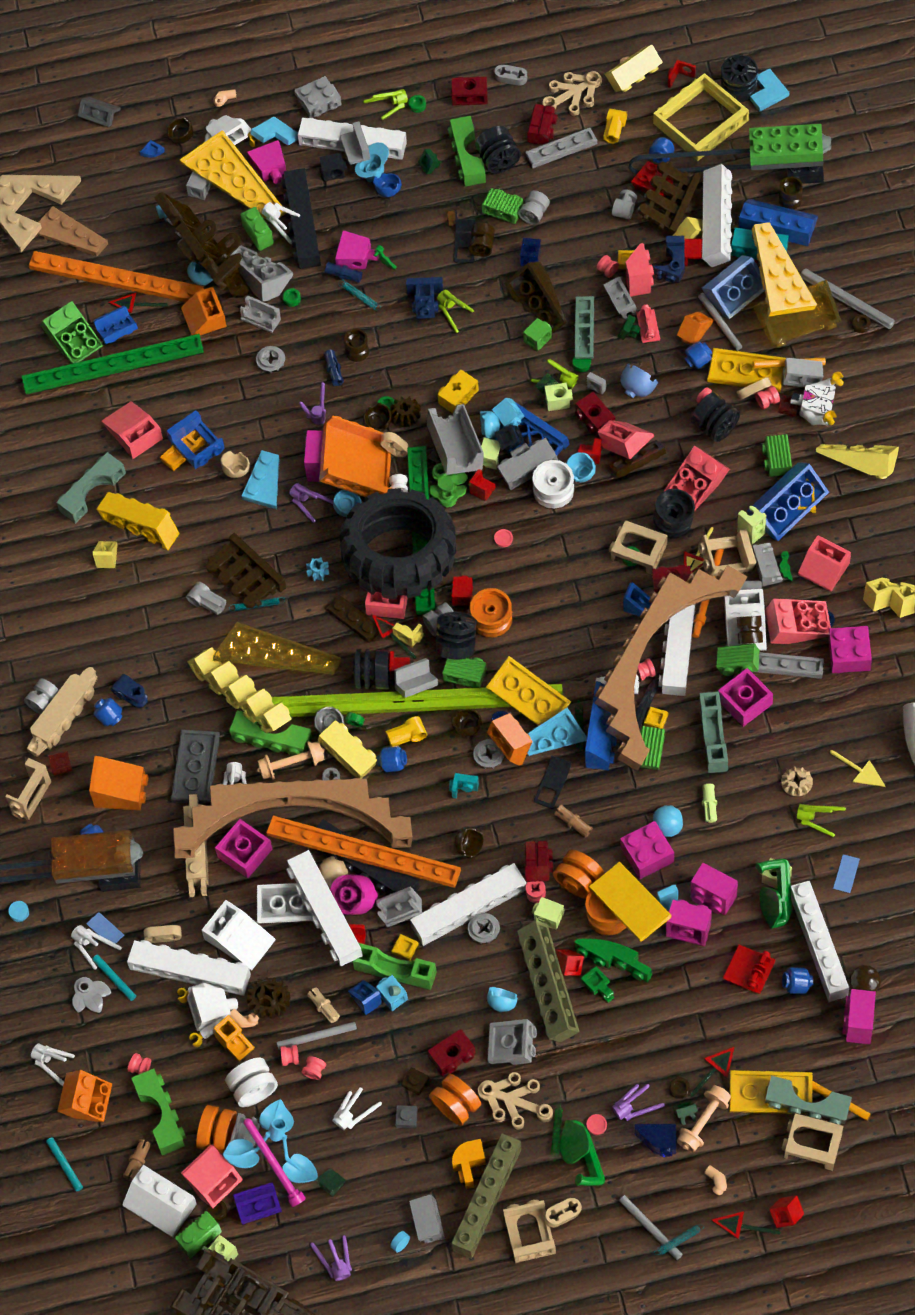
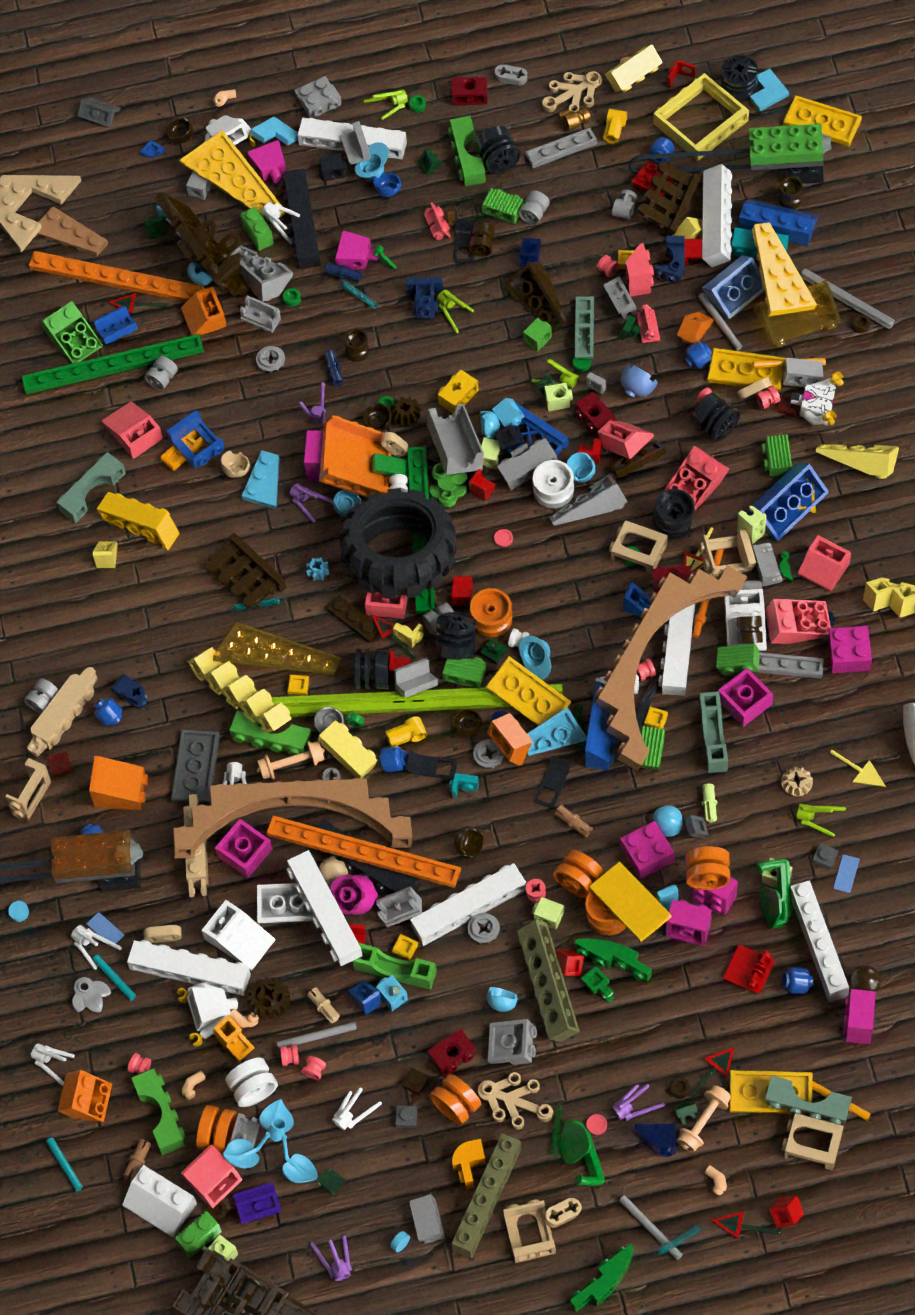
light grey piece [186,582,226,615] -> none
dark pink piece [244,1118,306,1207] -> none
dark red brick [524,841,553,882] -> none
dark red brick [527,104,558,145] -> none
none -> dark green tile [144,215,166,239]
none -> light grey wheel [144,356,178,391]
none -> light nougat arm [181,1071,206,1100]
none -> yellow tile [287,675,309,696]
none -> green tile [372,453,409,478]
none -> black piece [405,749,457,779]
none -> coral hinge [424,202,451,240]
none -> dark green tile [480,638,507,665]
none -> white wheel [508,628,529,648]
none -> medium azure piece [519,636,551,680]
none -> light grey wedge [549,474,628,526]
none -> pearl gold piece [558,108,591,131]
none -> green slope [570,1244,634,1313]
none -> dark grey plate [685,815,708,838]
none -> orange wheel [686,846,730,890]
none -> yellow tile [783,95,862,147]
none -> dark grey plate [812,843,838,870]

